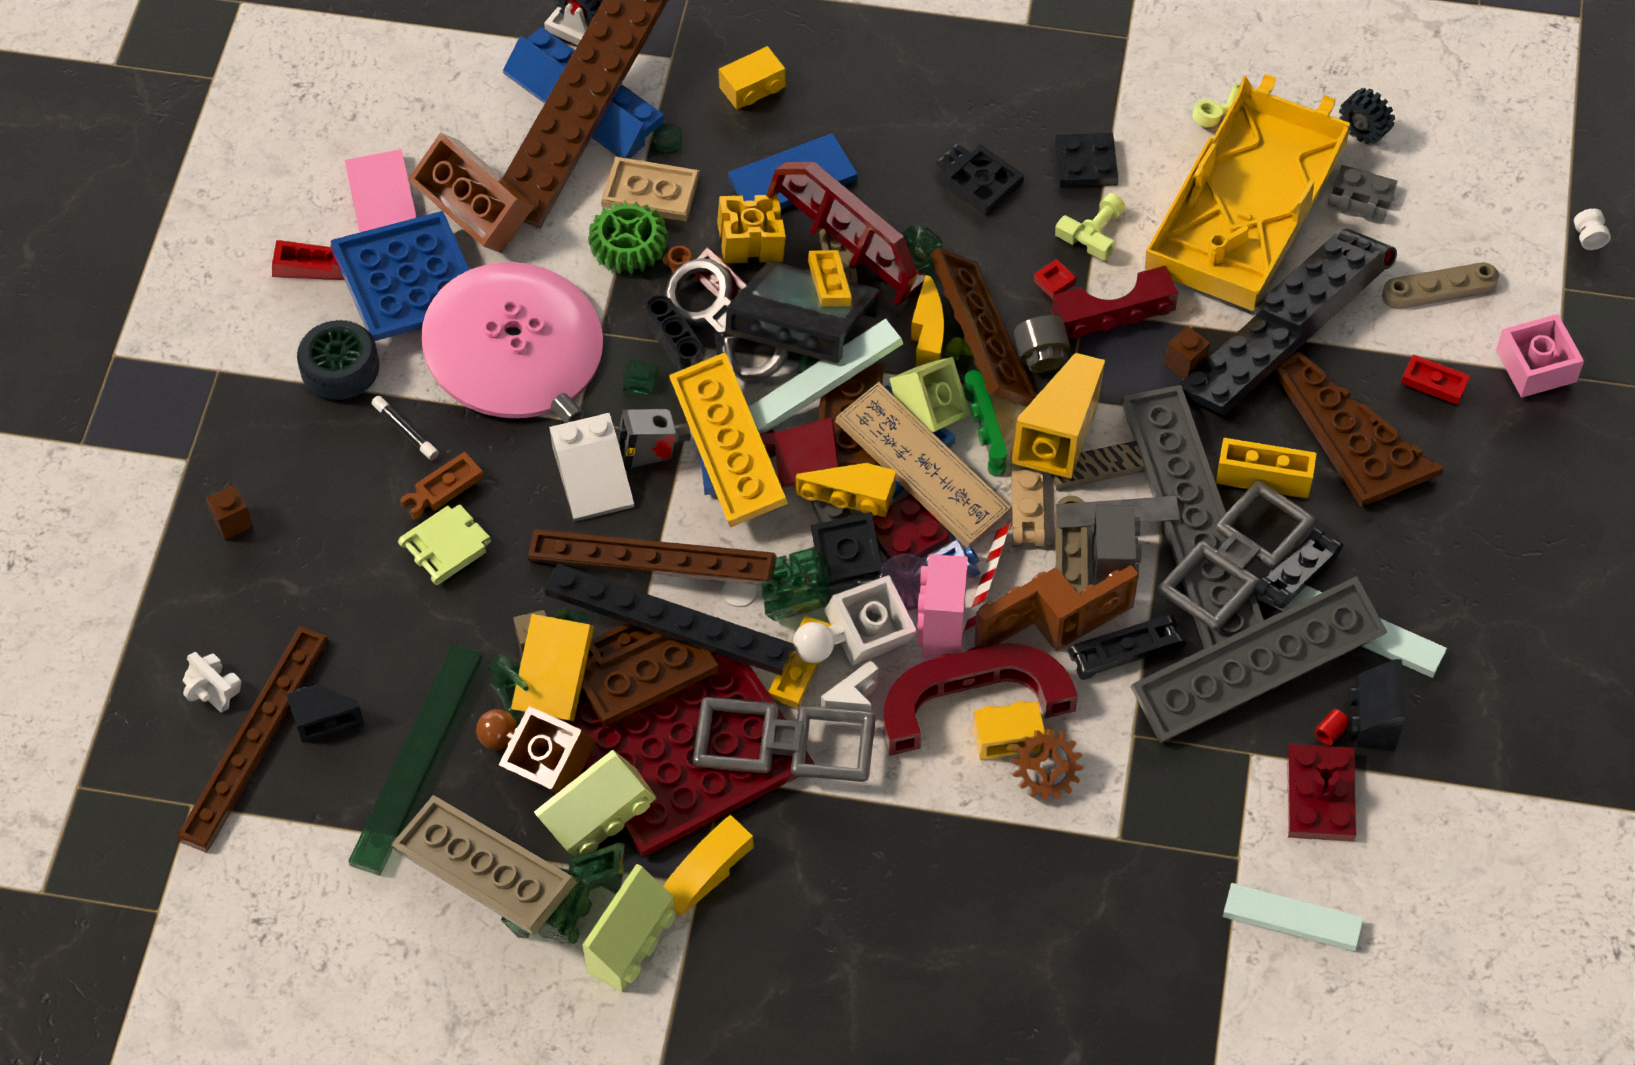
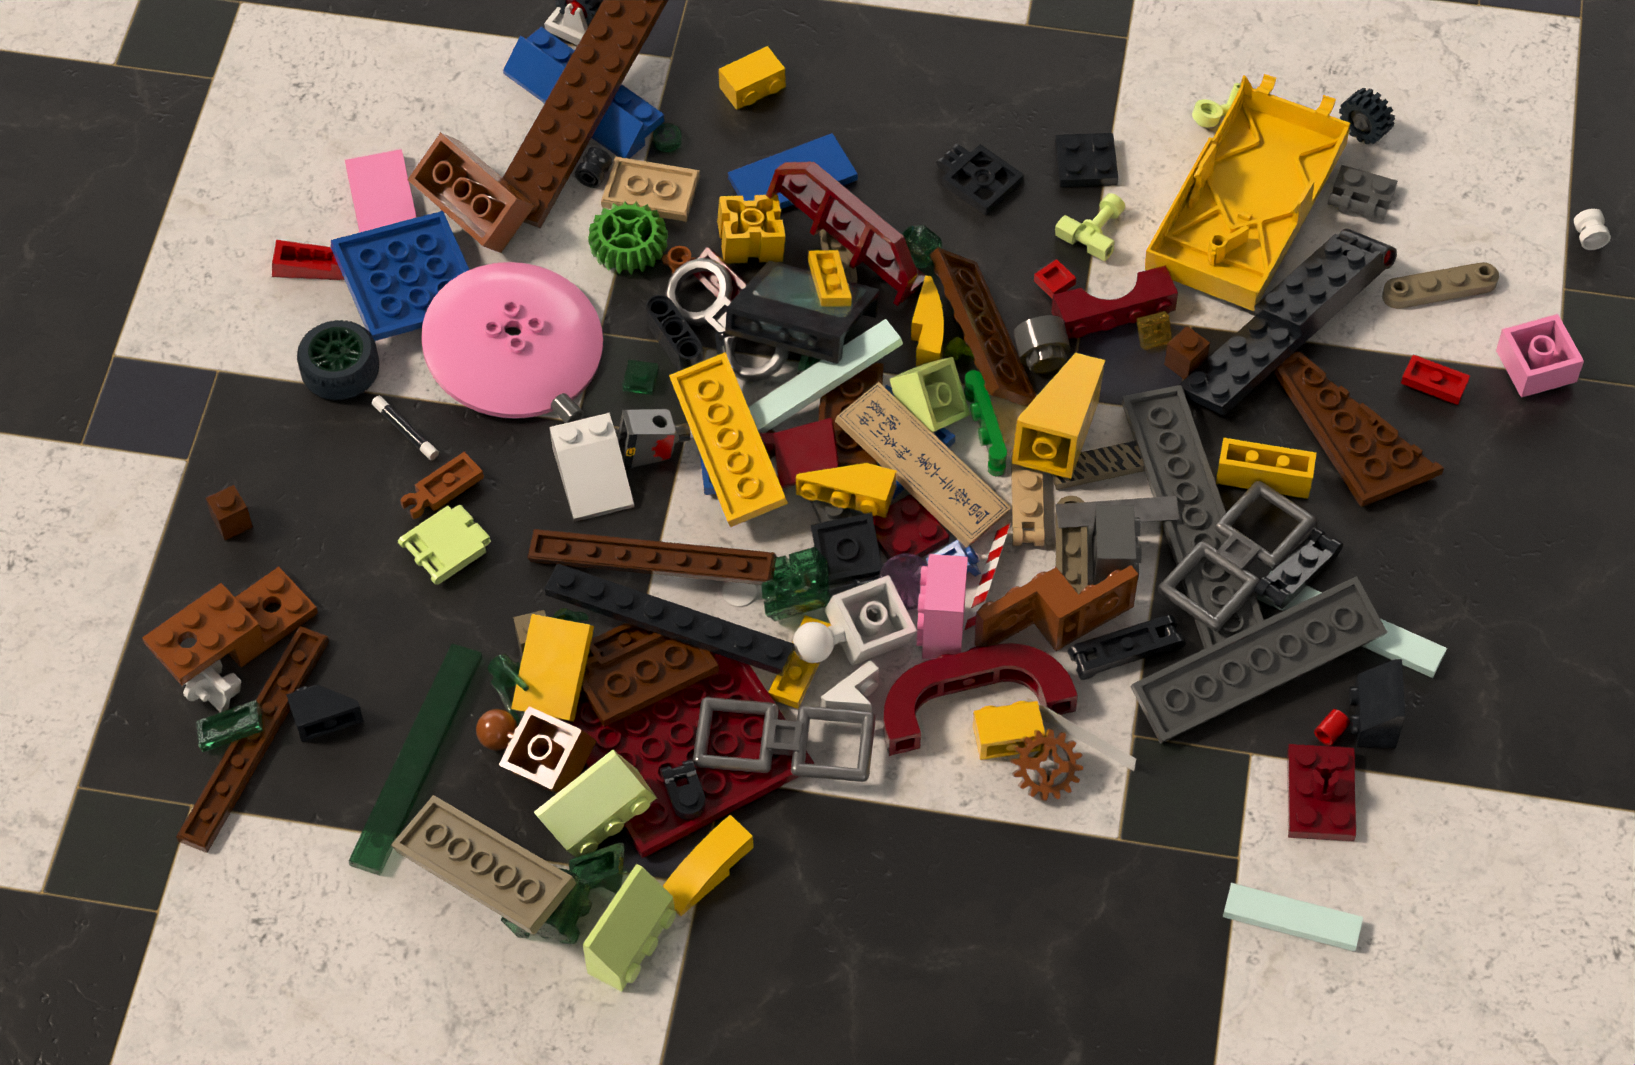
none -> dark orange bracket [142,567,318,686]
none -> clear green tile [196,700,263,752]
none -> black wheel [575,147,613,188]
none -> black plate [660,759,706,820]
none -> white sticker [1027,697,1136,771]
none -> clear yellow tile [1137,311,1172,350]

